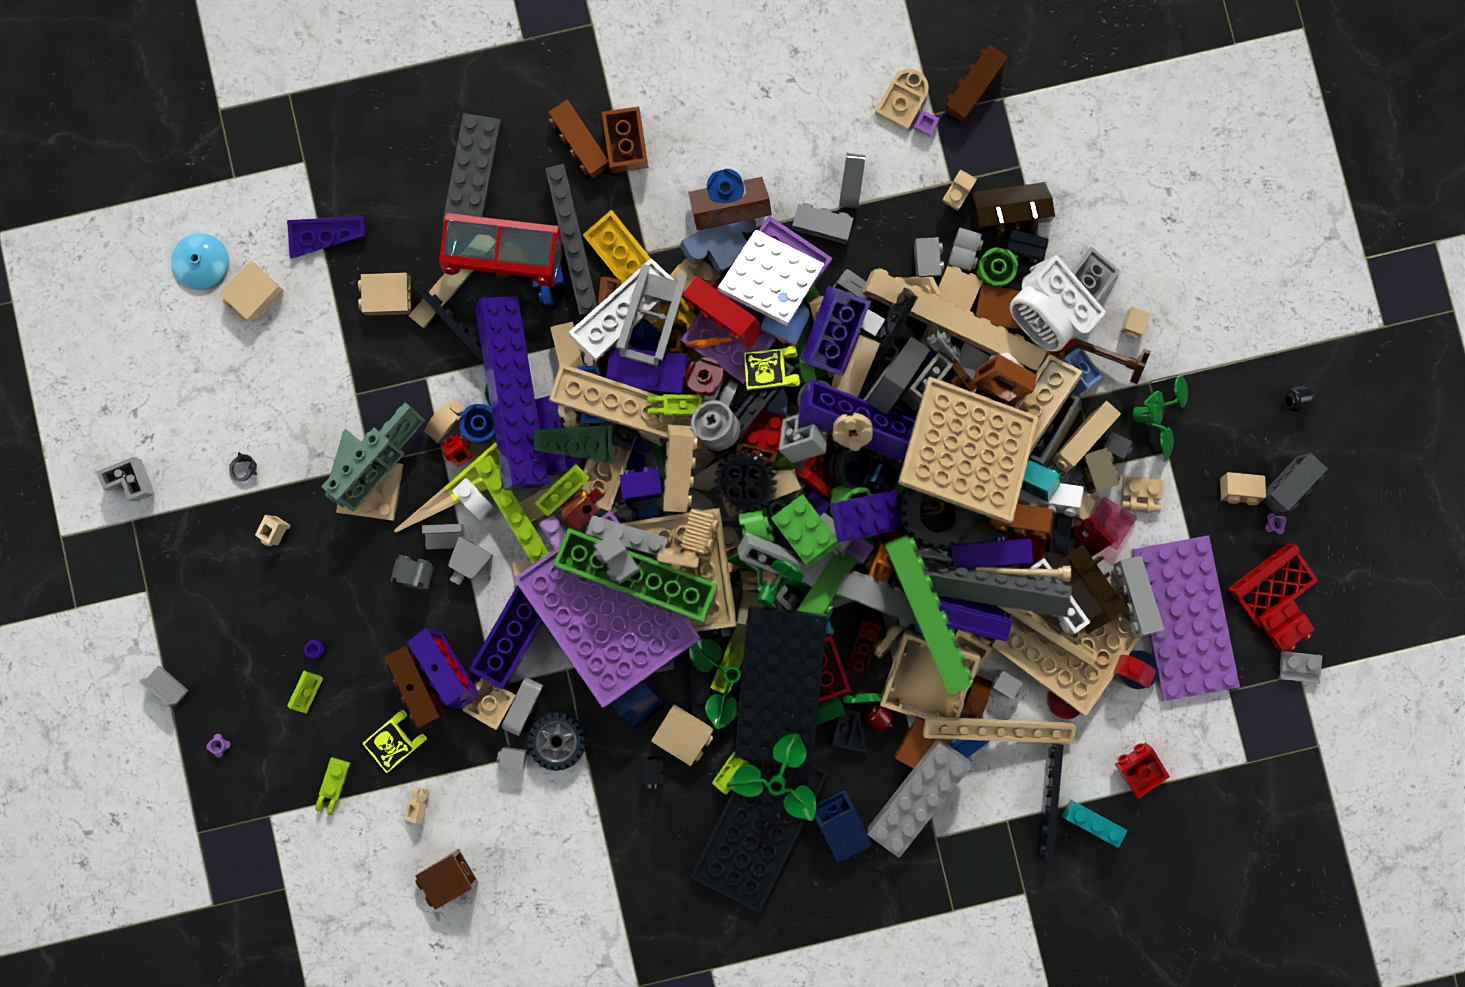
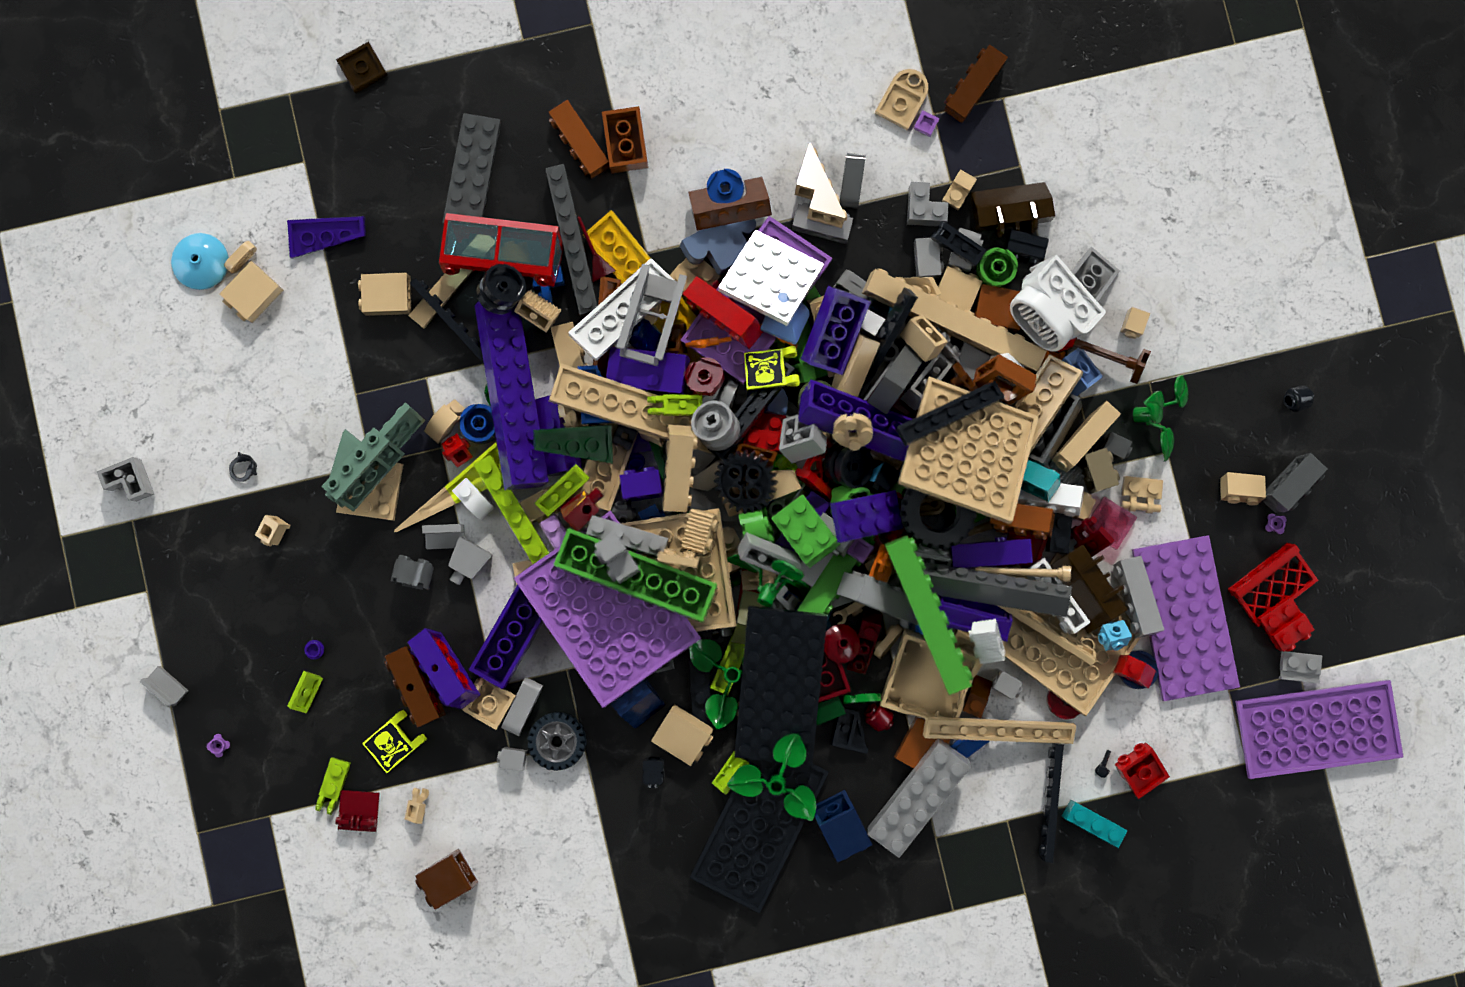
none -> tan beam [224,241,257,273]
none -> dark red hinge [335,790,380,832]
none -> dark brown tile [336,41,388,93]
none -> black wheel [476,264,526,314]
none -> tan brick [514,290,561,333]
none -> dark red piece [577,217,616,282]
none -> slope [794,143,847,228]
none -> dark red dish [824,624,860,663]
none -> tan plate [832,602,865,624]
none -> black plate [895,381,1005,446]
none -> tan brick [900,314,948,362]
none -> light grey brick [907,182,948,226]
none -> black plate [931,221,986,267]
none -> white brick [969,619,1005,664]
none -> black hand [1095,750,1111,778]
none -> medium azure brick [1098,620,1132,651]
none -> medium lavender plate [1235,680,1404,779]

